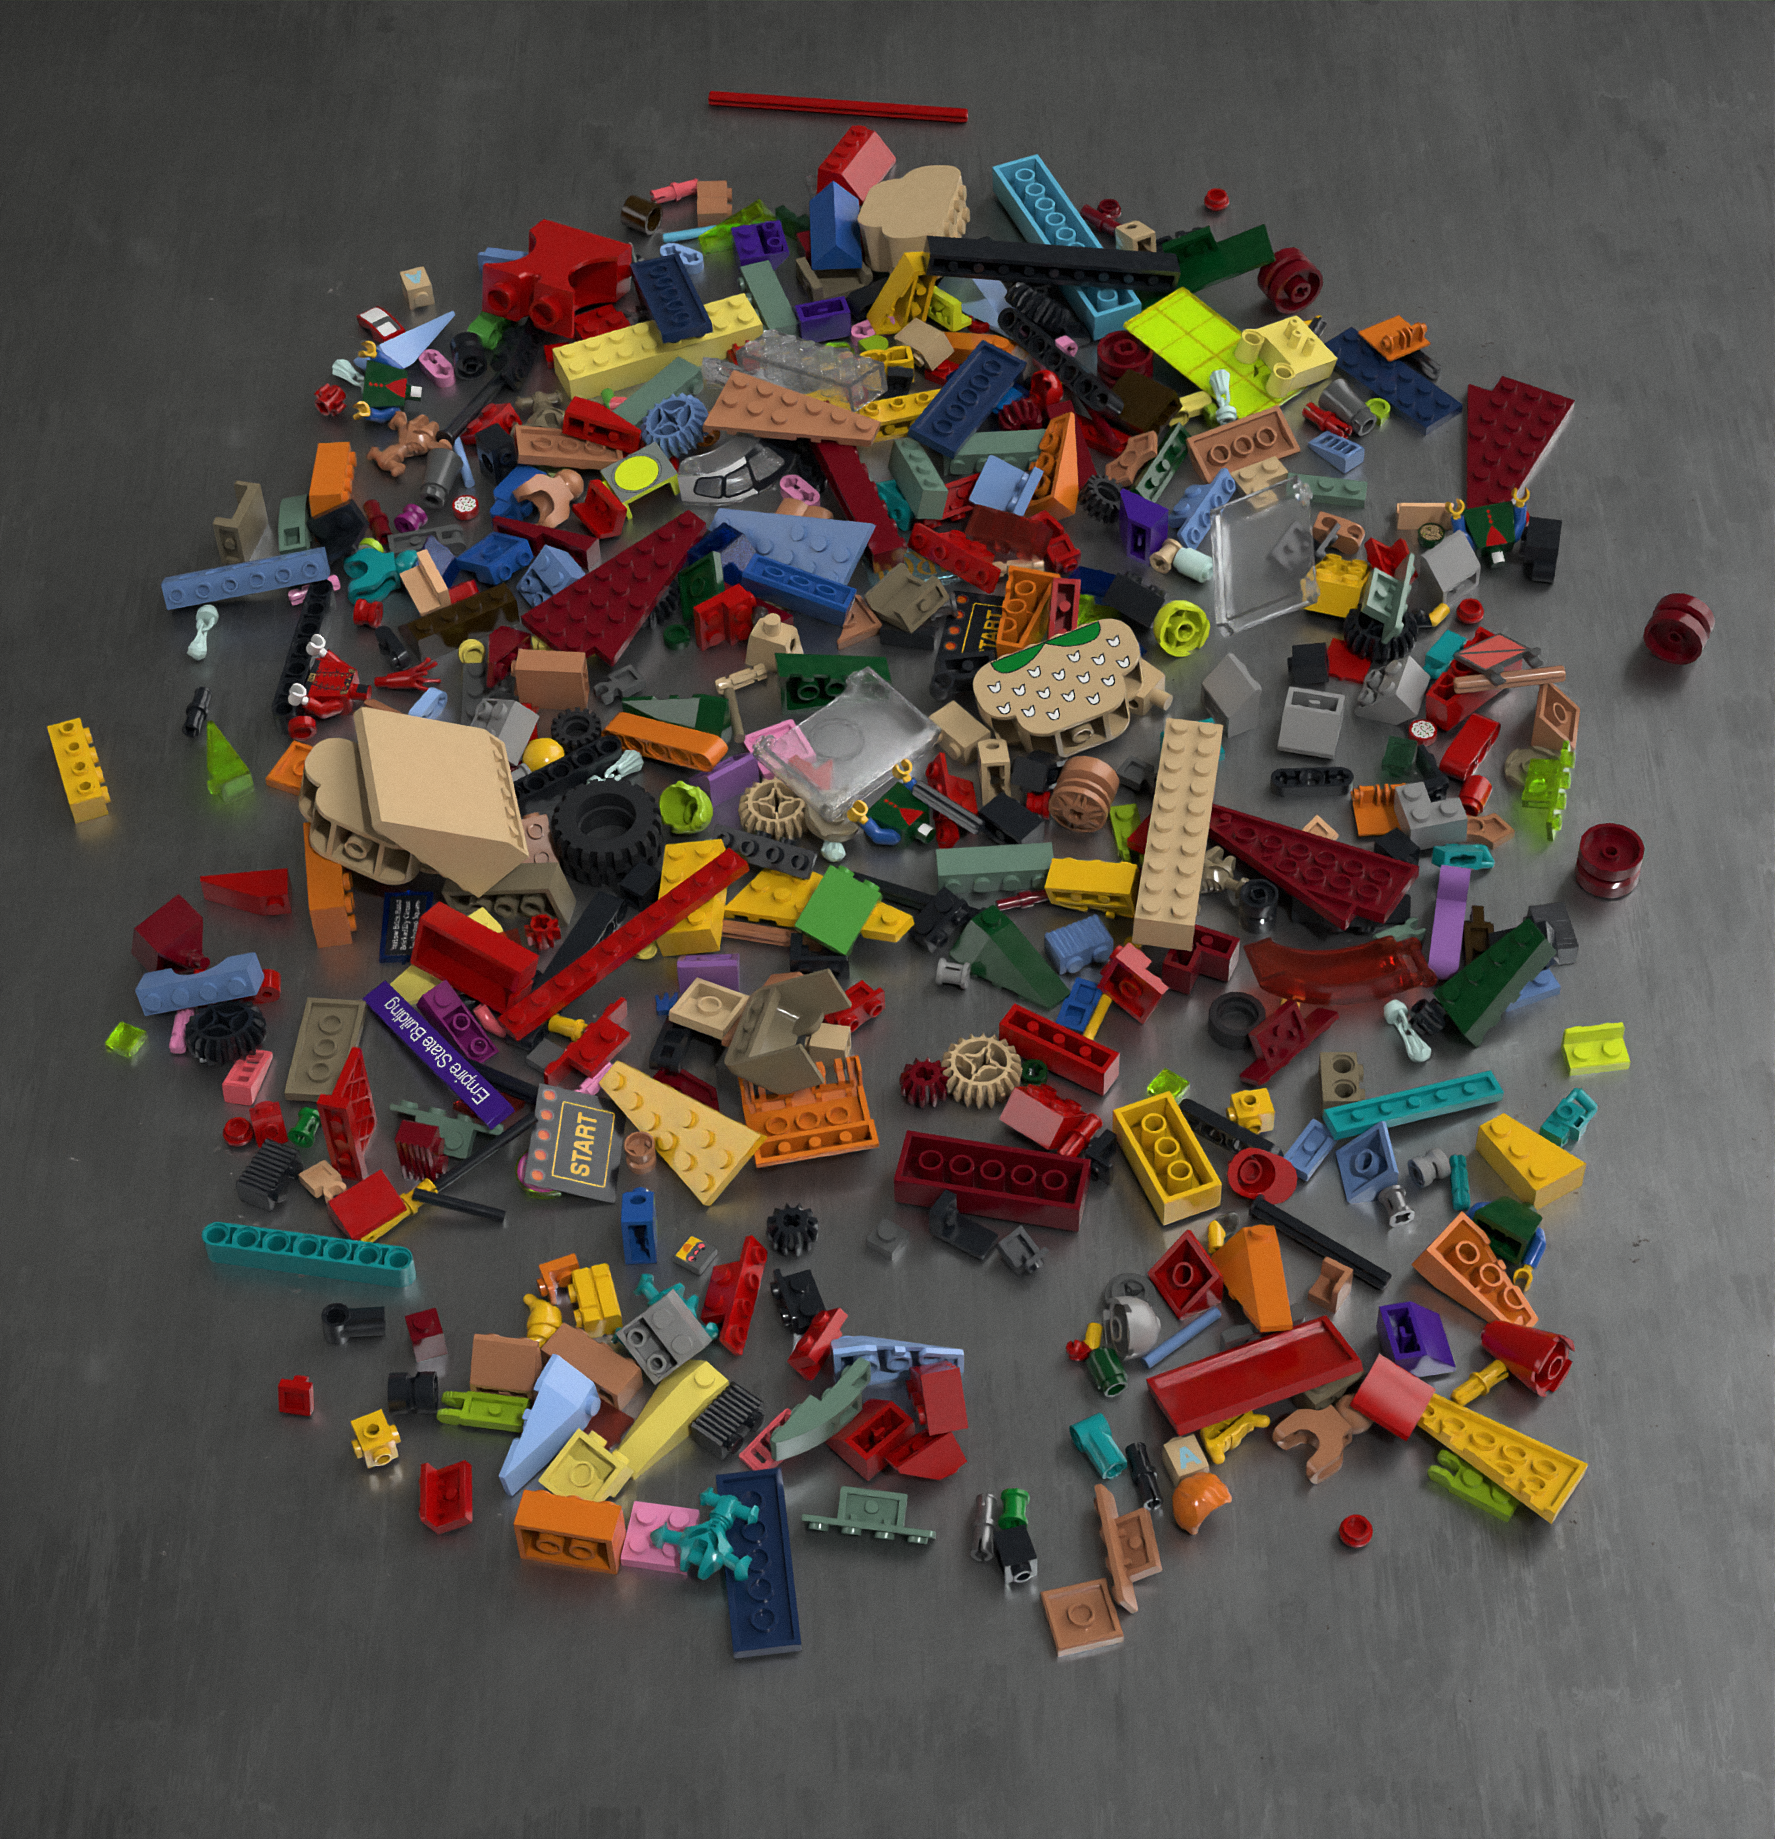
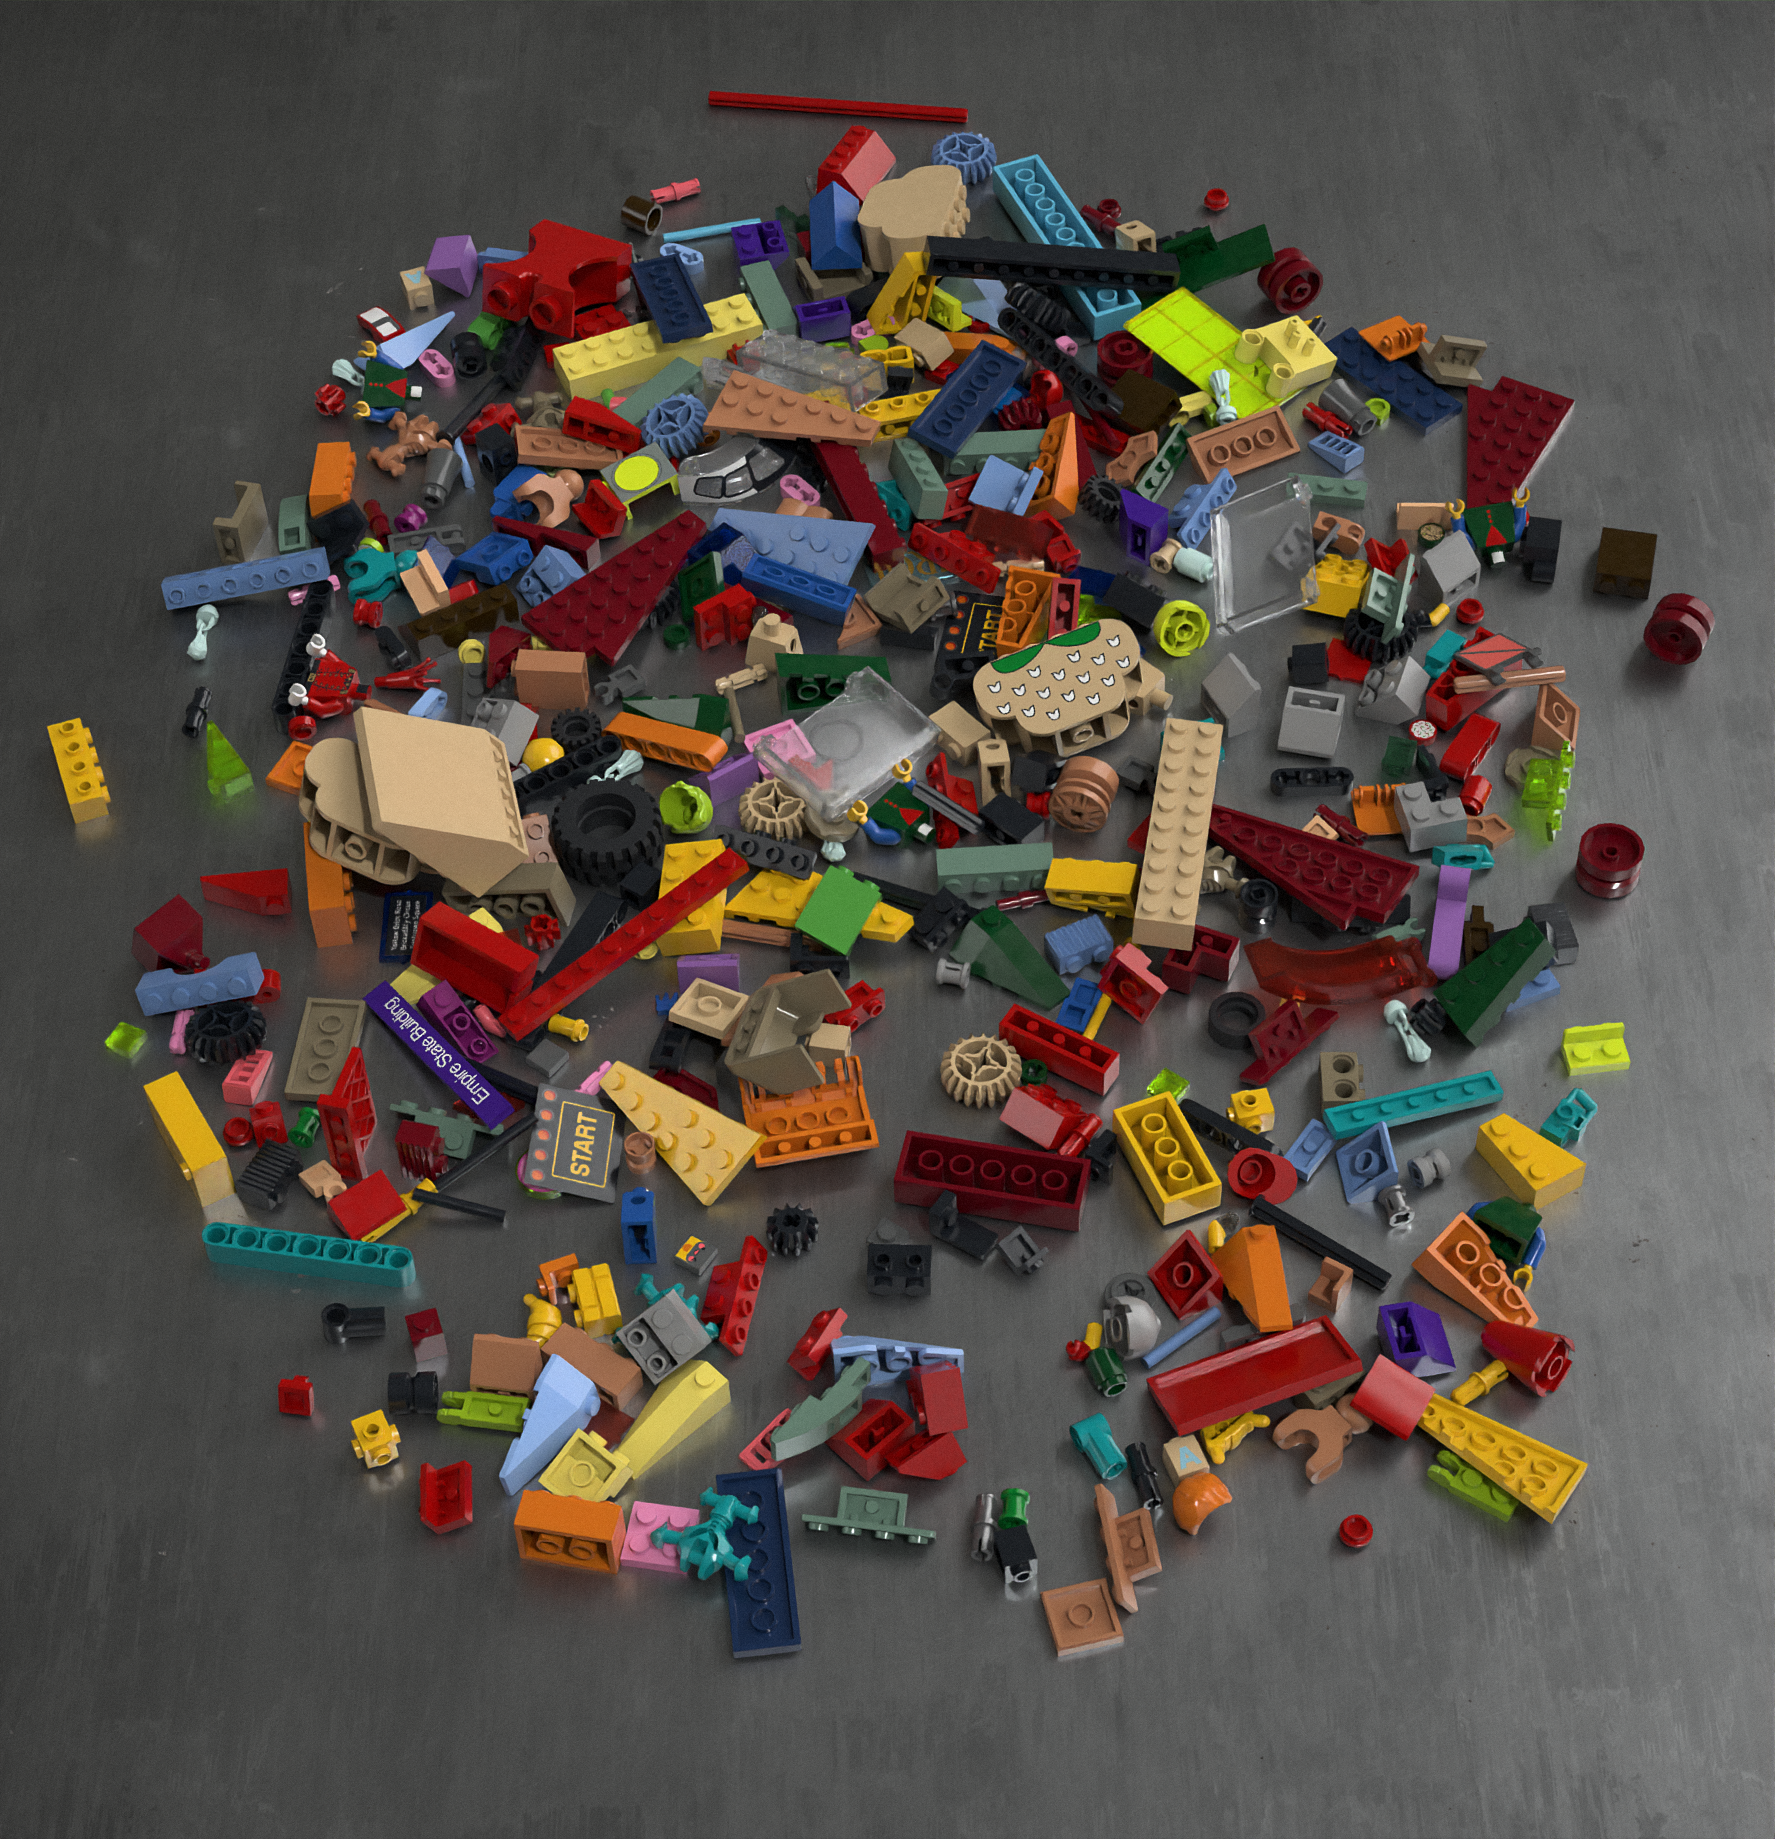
tile [452,495,480,520] -> none
red bracket [544,997,631,1087] -> none
black brick [691,1381,765,1460] -> none
nougat brick [697,180,732,227] -> none
clear neon green slope [698,198,776,255] -> none
black bracket [770,1268,826,1337] -> none
dark red gear [899,1057,949,1109] -> none
lime hinge [1108,803,1145,867] -> none
tan plate [1230,456,1288,514] -> none
black brick [1374,827,1420,866] -> none
teal axle [1449,1154,1471,1211] -> none
none -> yellow brick [143,1071,236,1208]
none -> medium lavender slope [424,235,479,298]
none -> black brick [867,1244,933,1296]
none -> medium blue gear [931,131,997,185]
none -> dark red pin [1313,804,1368,848]
none -> dark tan bracket [1417,335,1487,387]
none -> dark brown brick [1593,527,1657,599]

